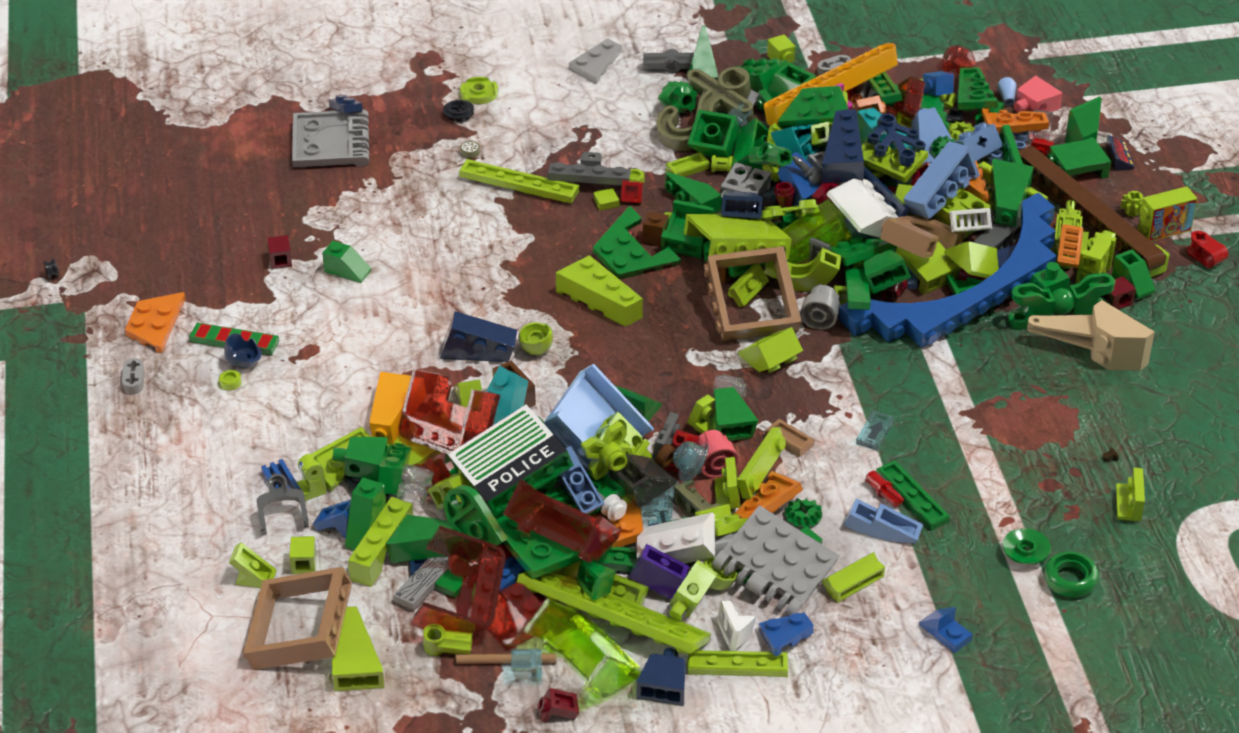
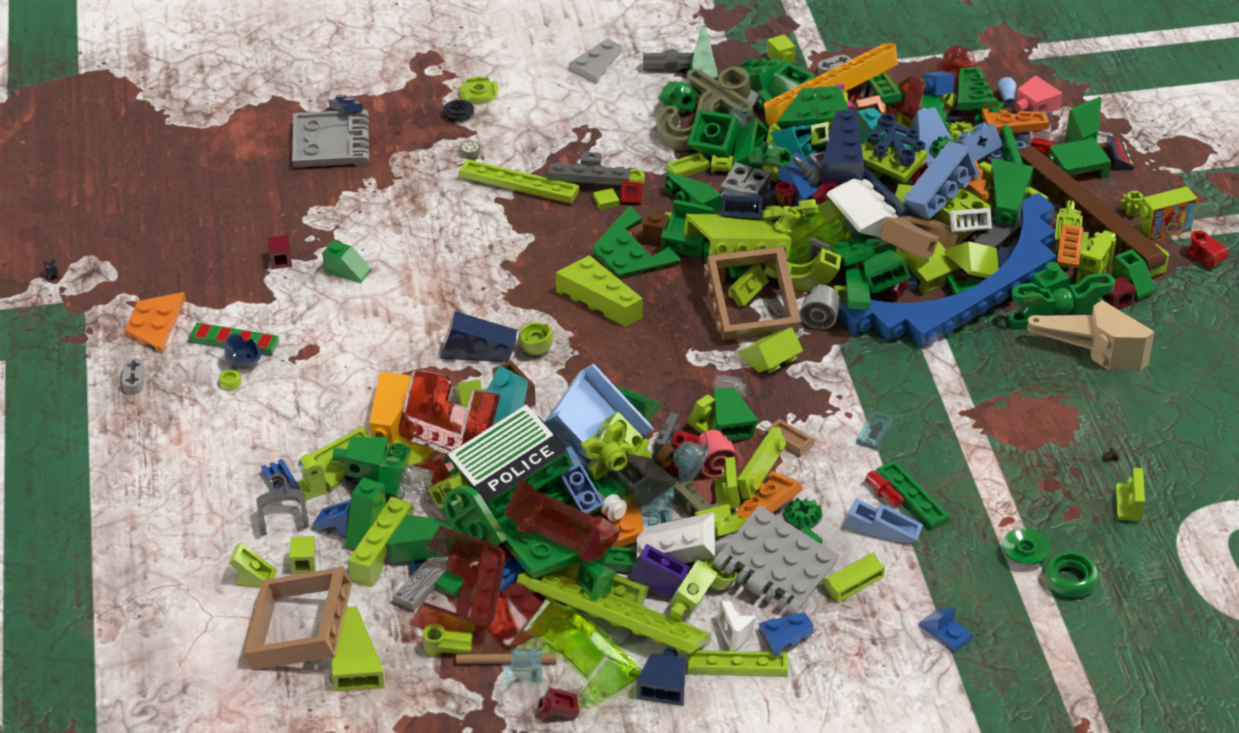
none -> lime bush [774,206,801,234]

